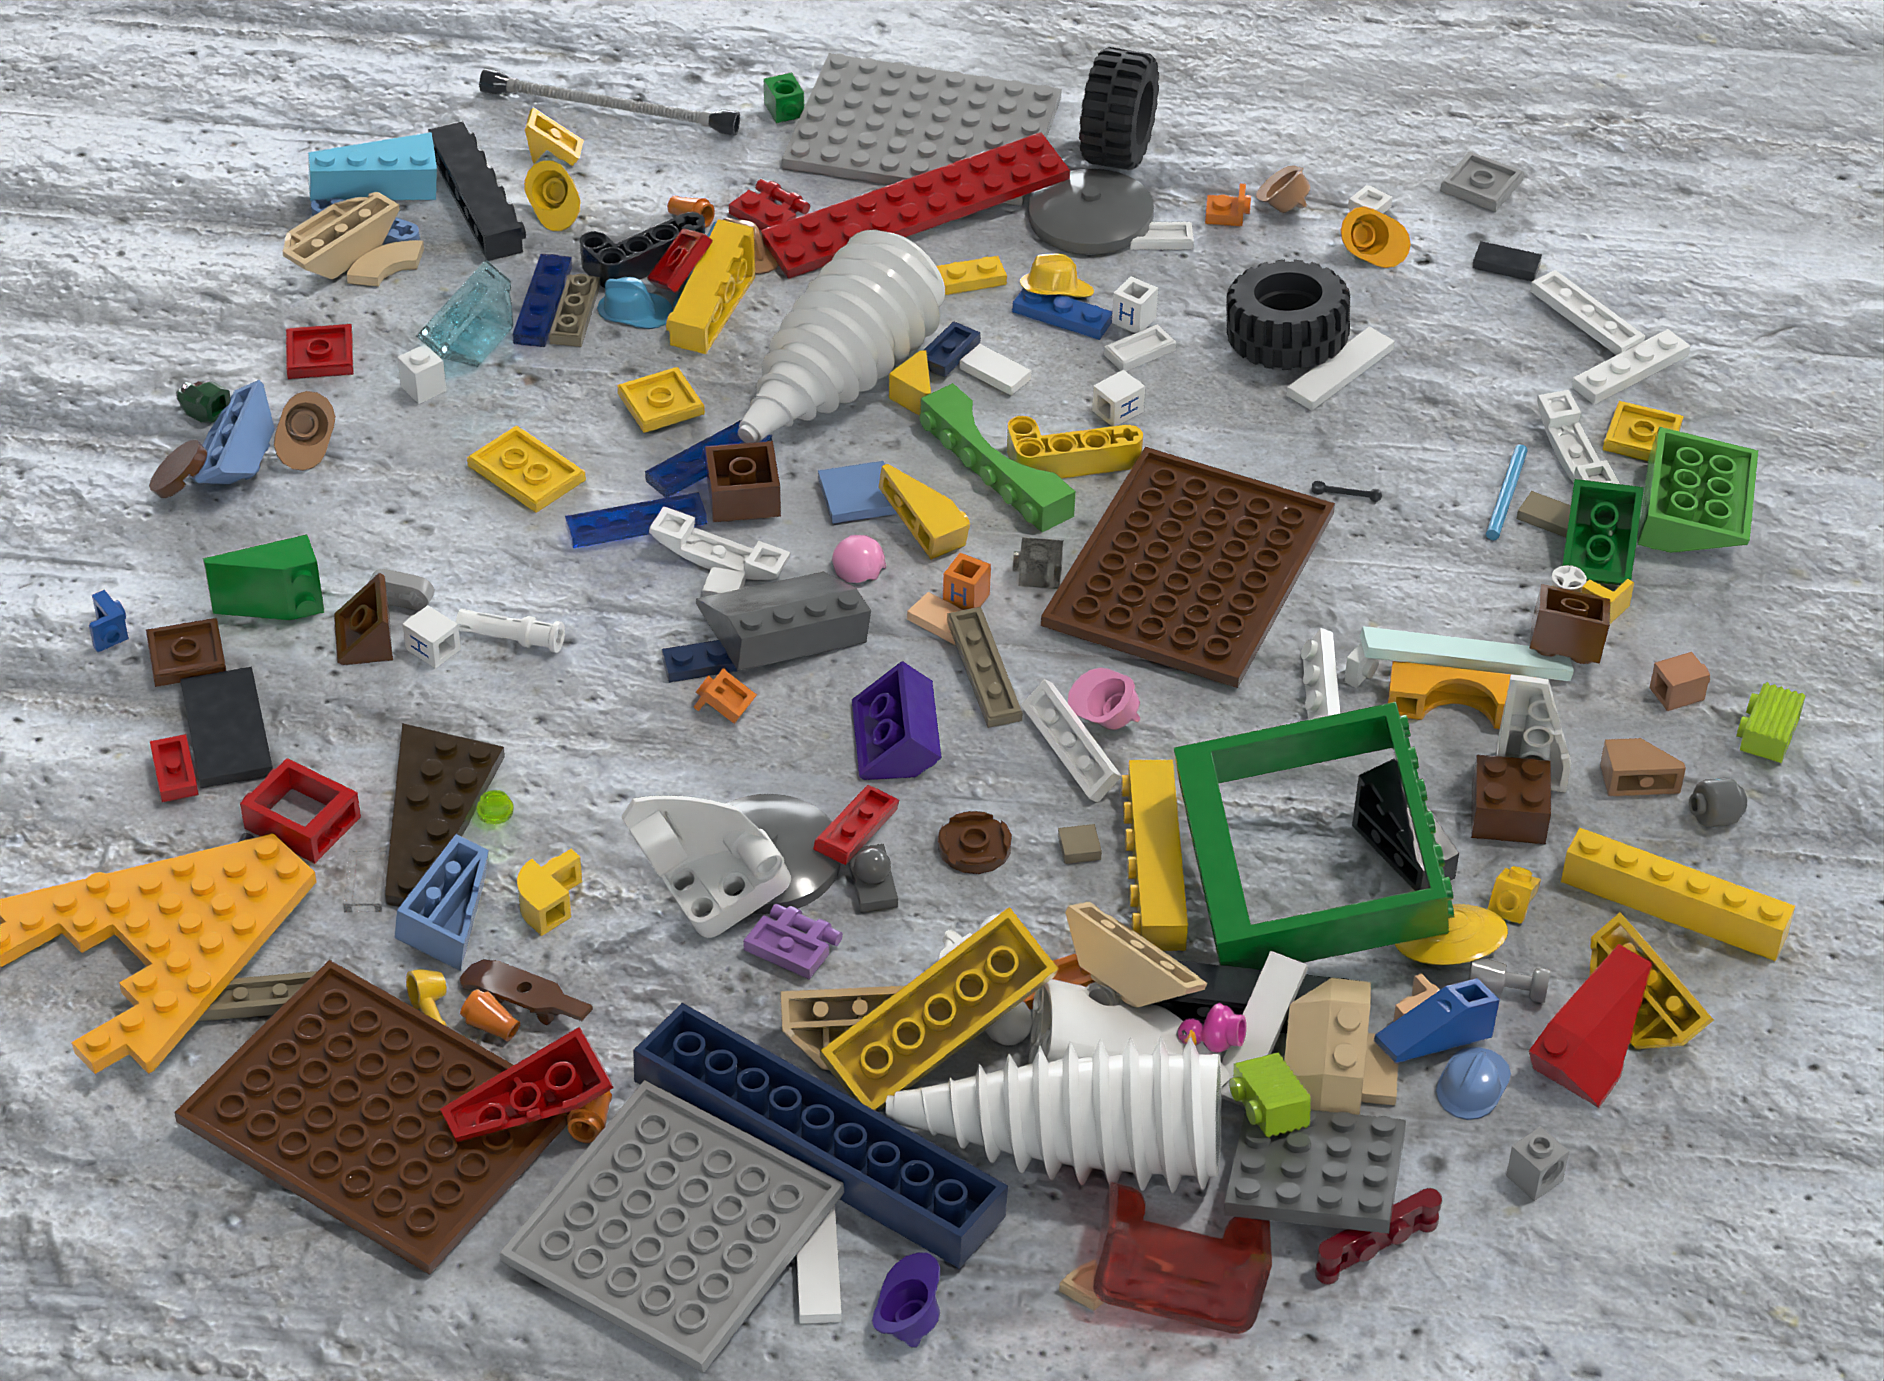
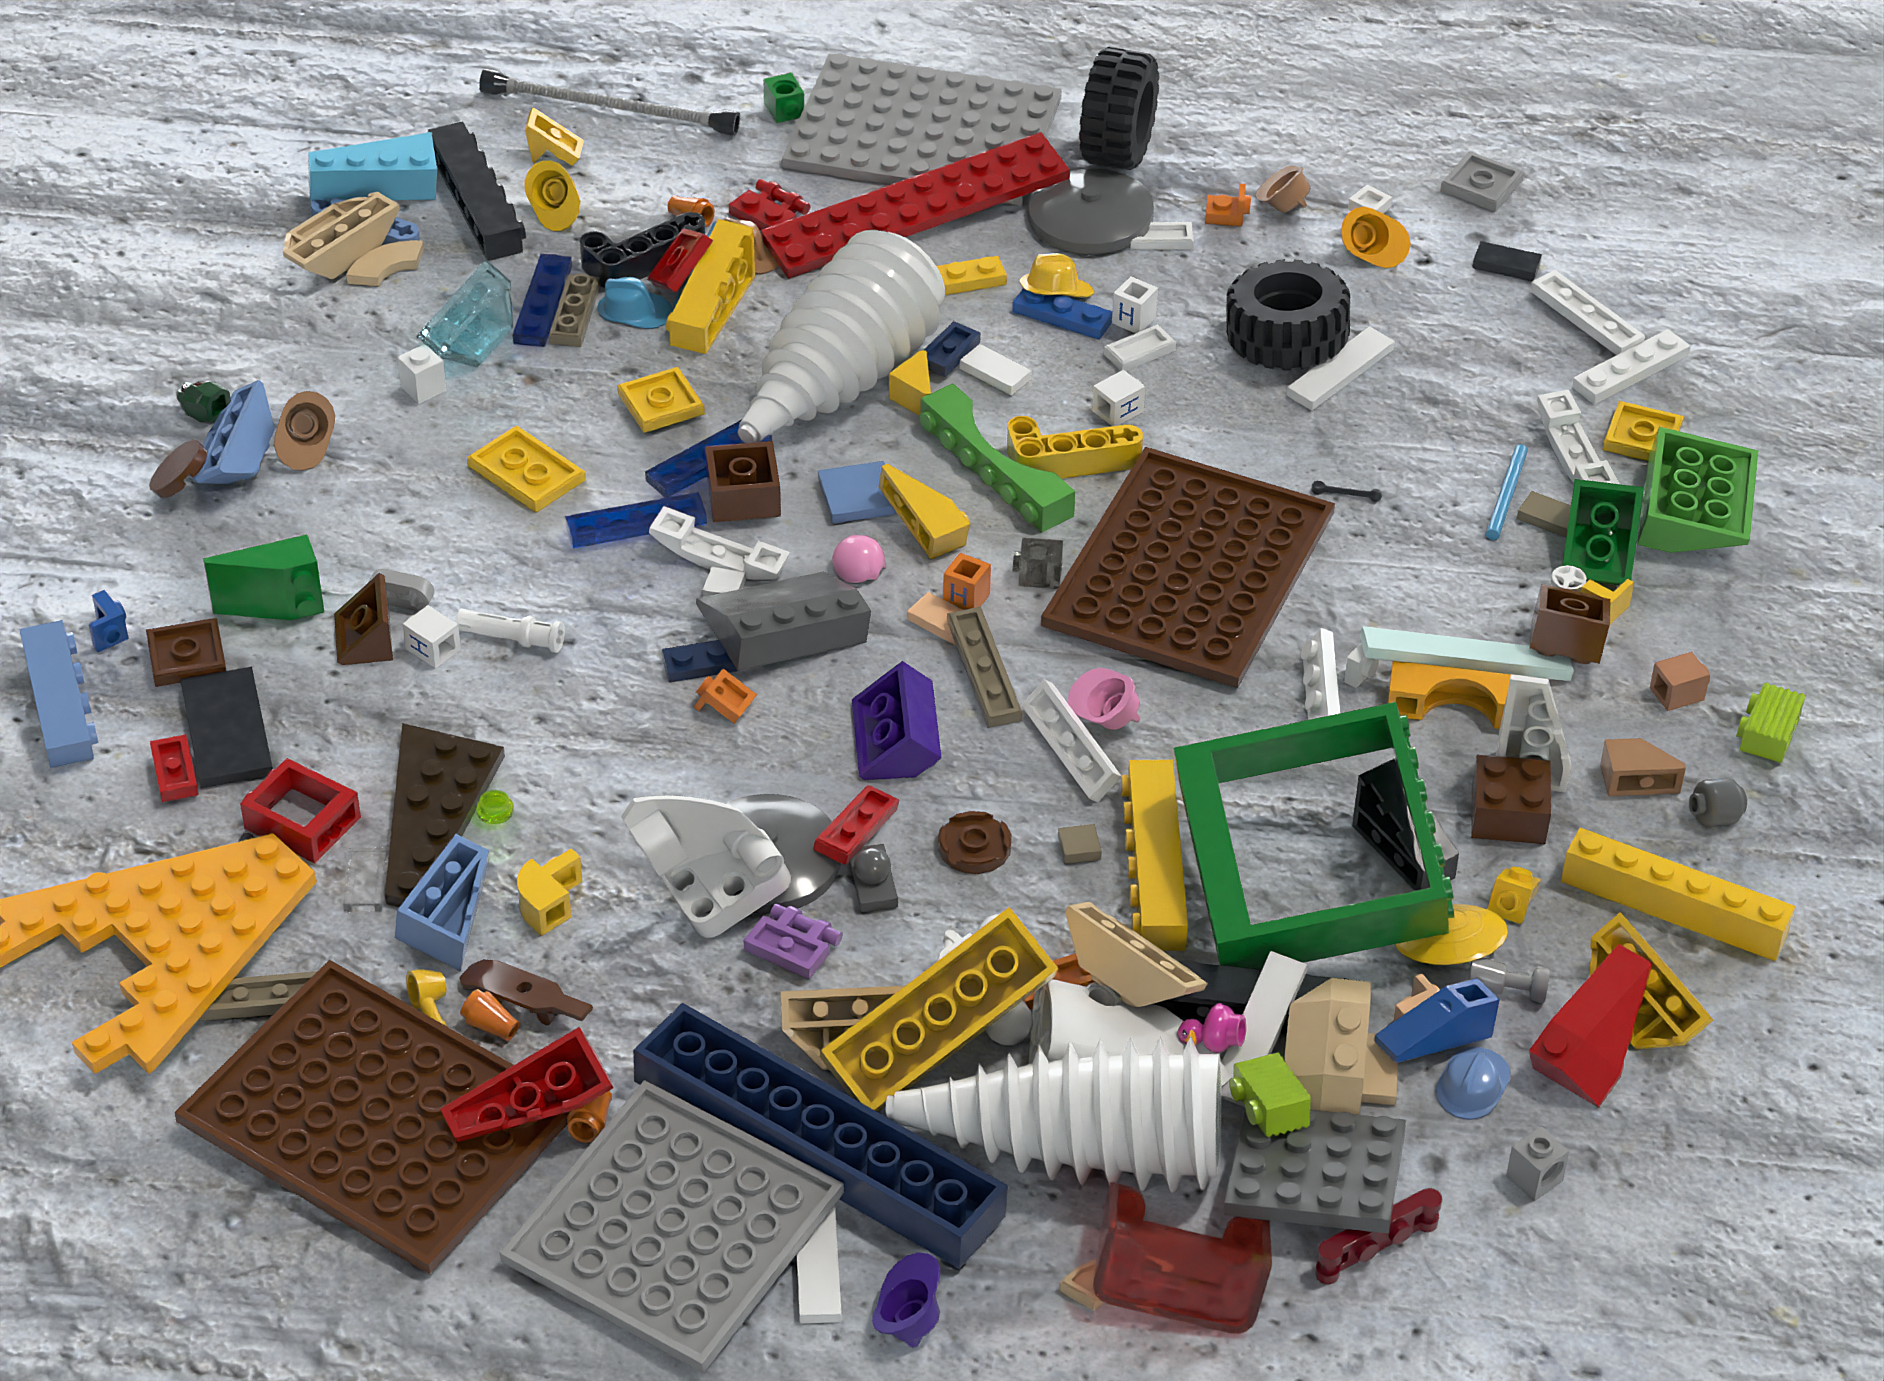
red tile [286,324,354,379] -> none
none -> medium blue wedge [19,620,99,768]

